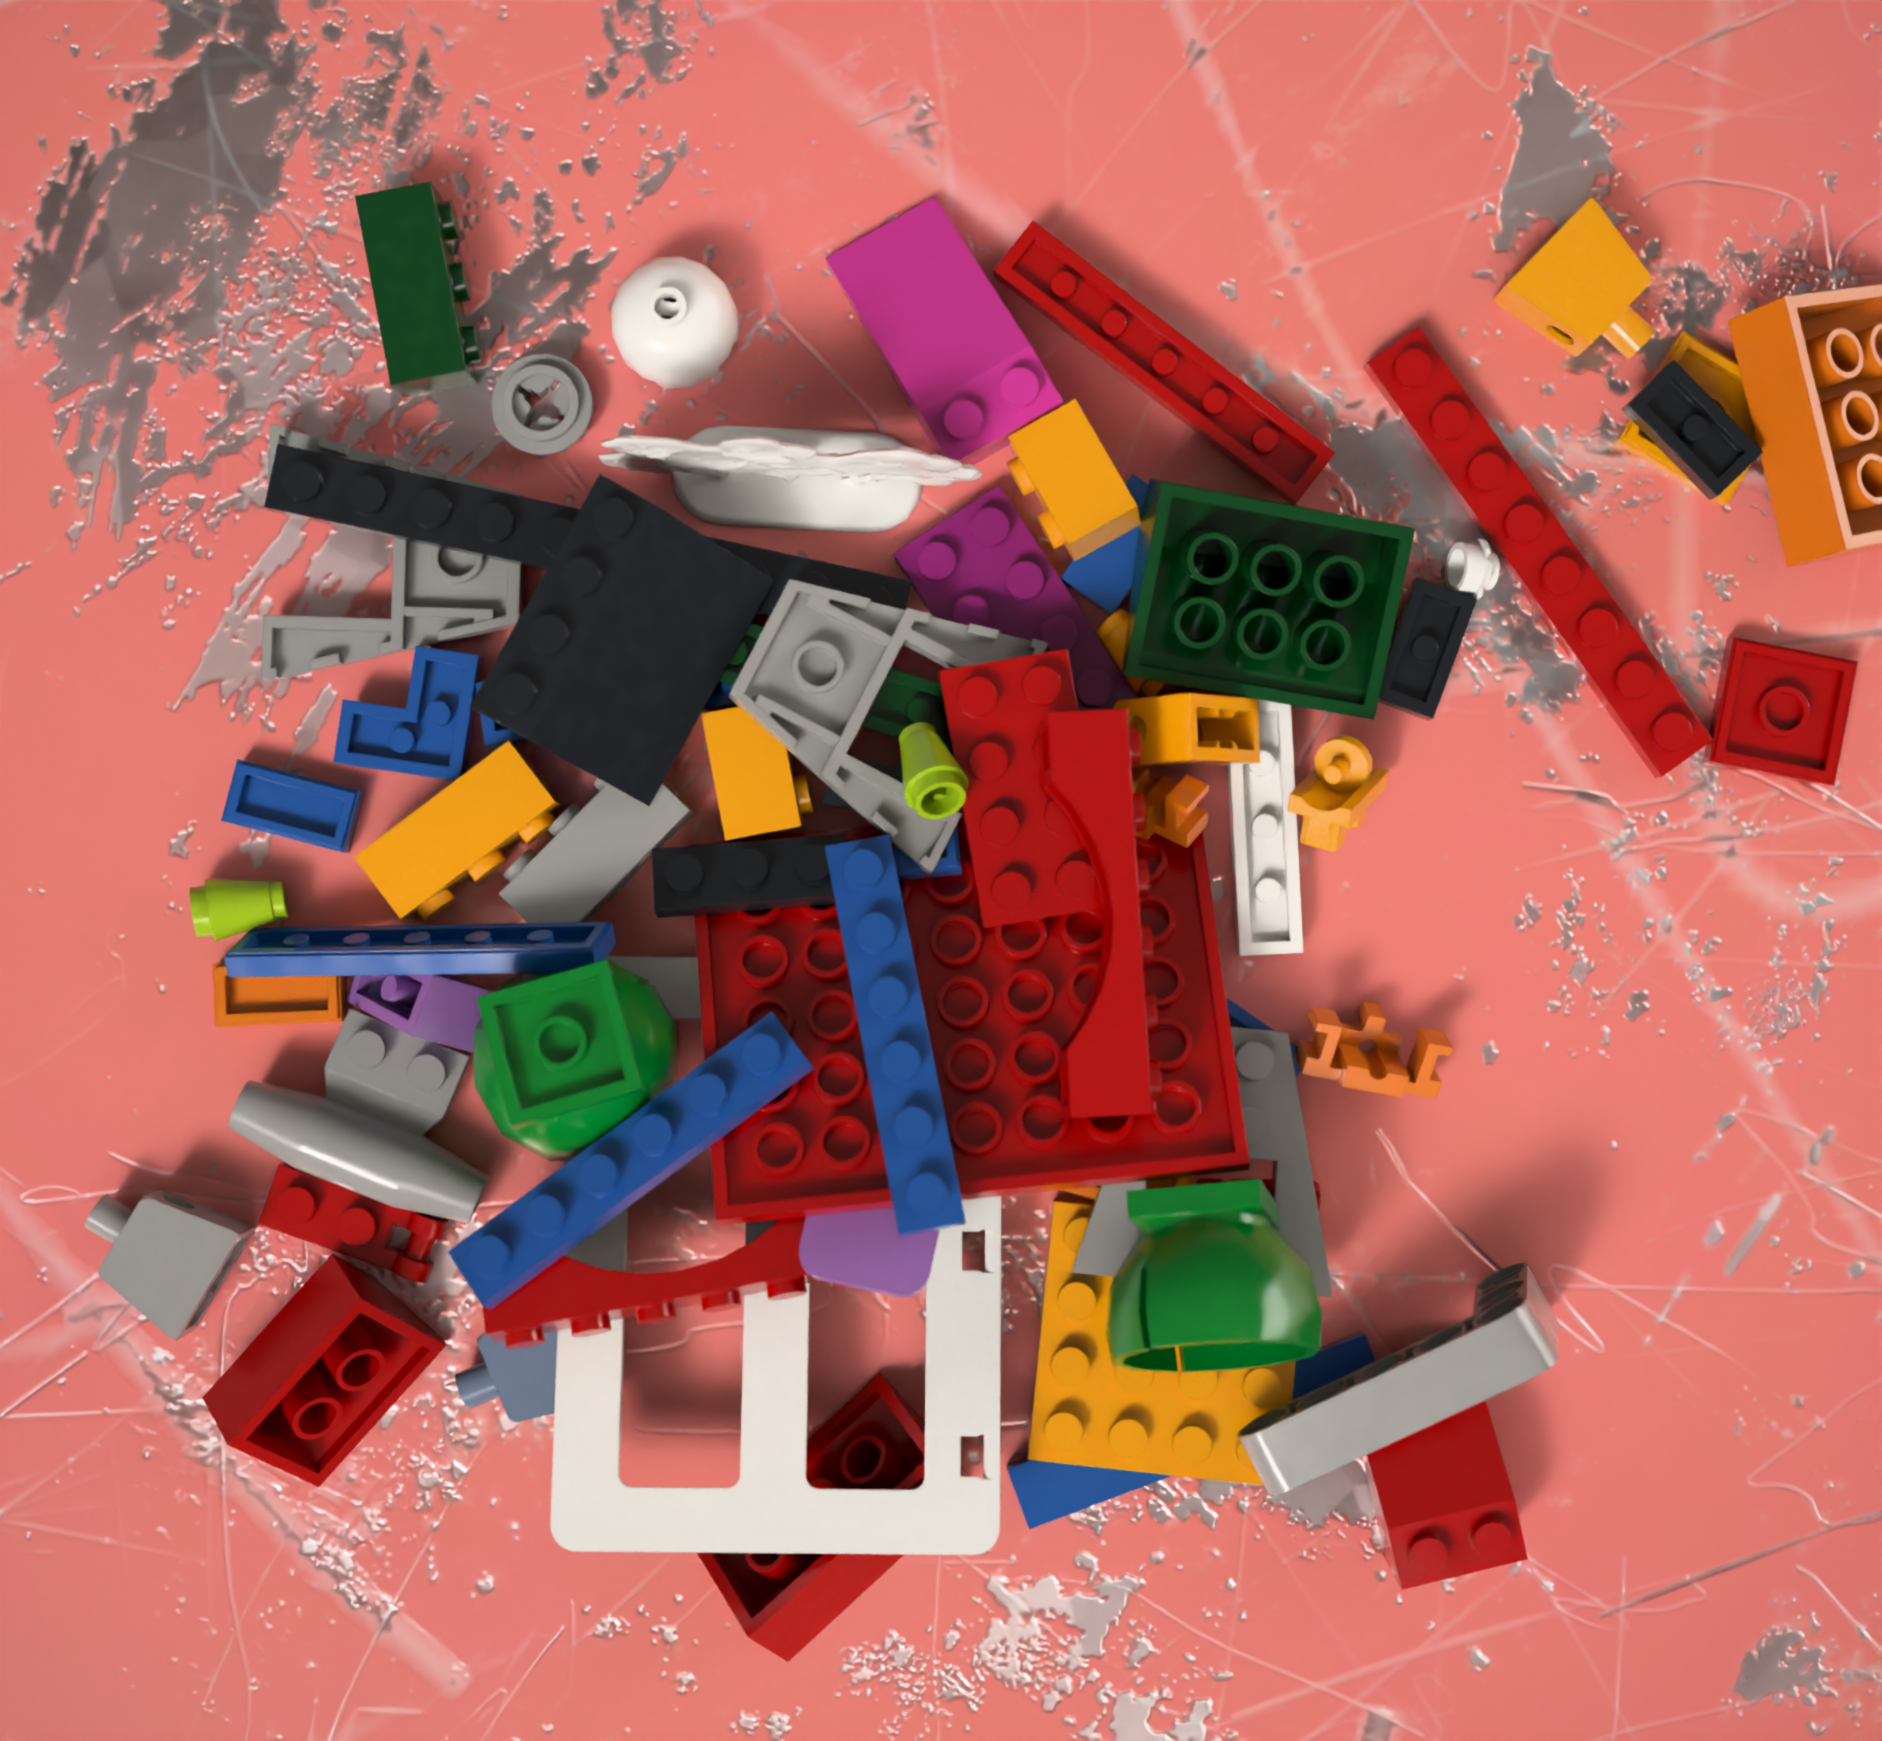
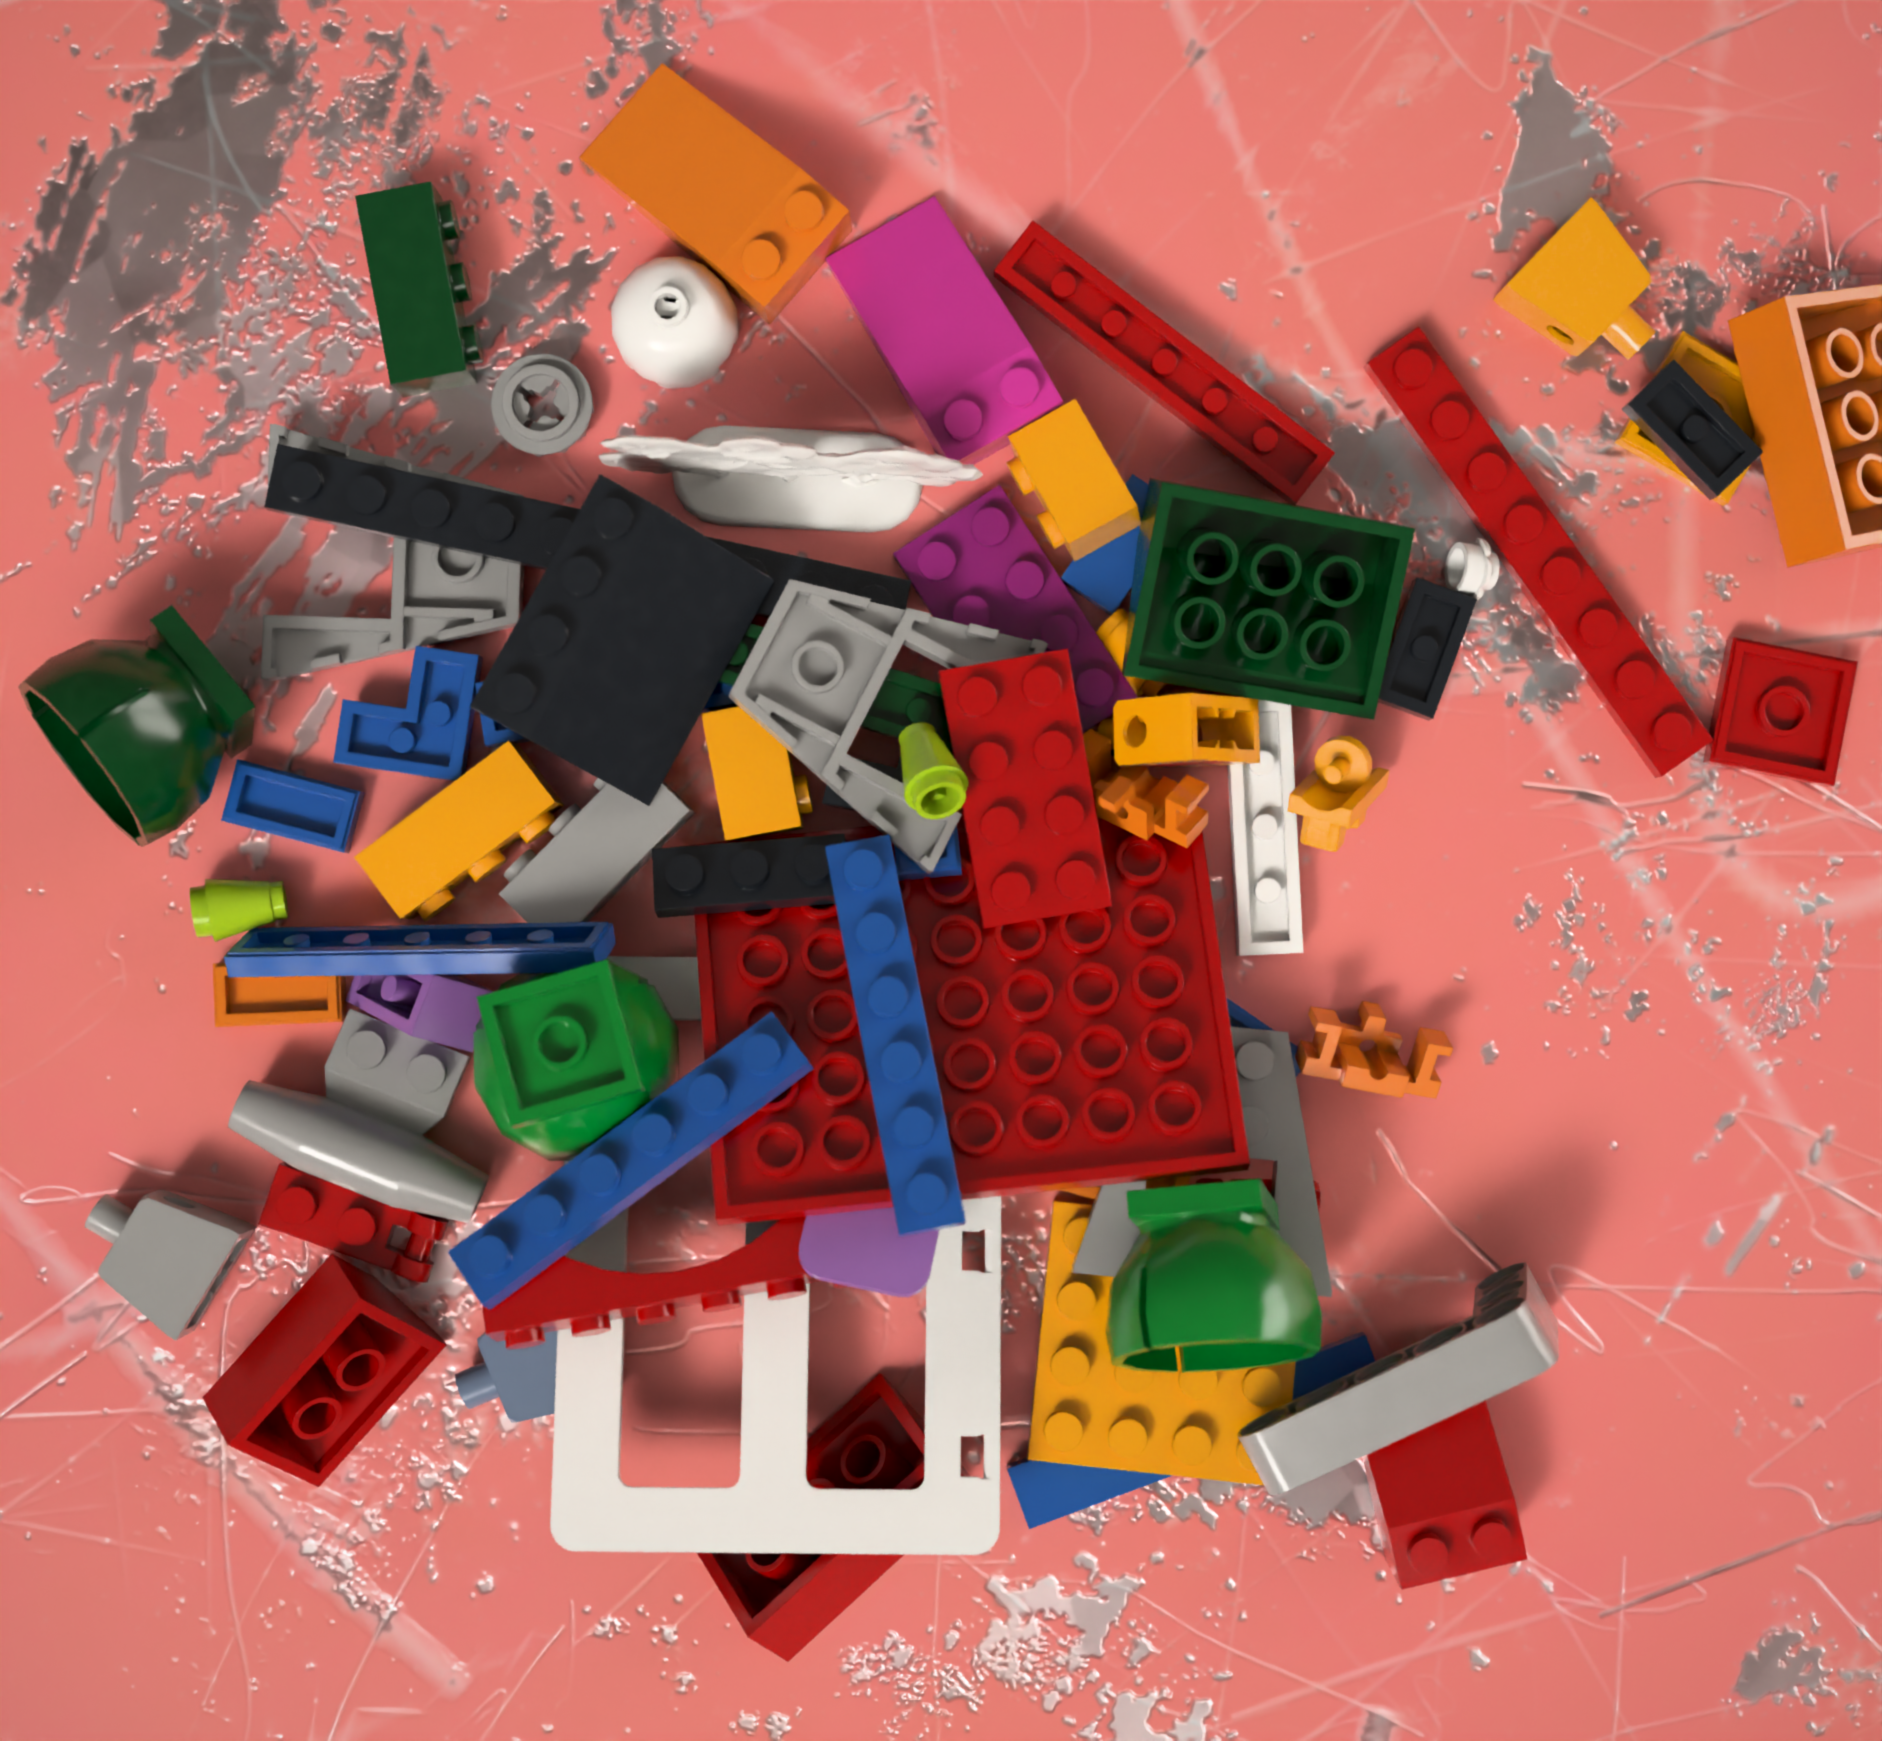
red arch [1039,709,1161,1119] -> none
none -> dark green plate [18,605,255,847]
none -> orange slope [579,63,852,325]

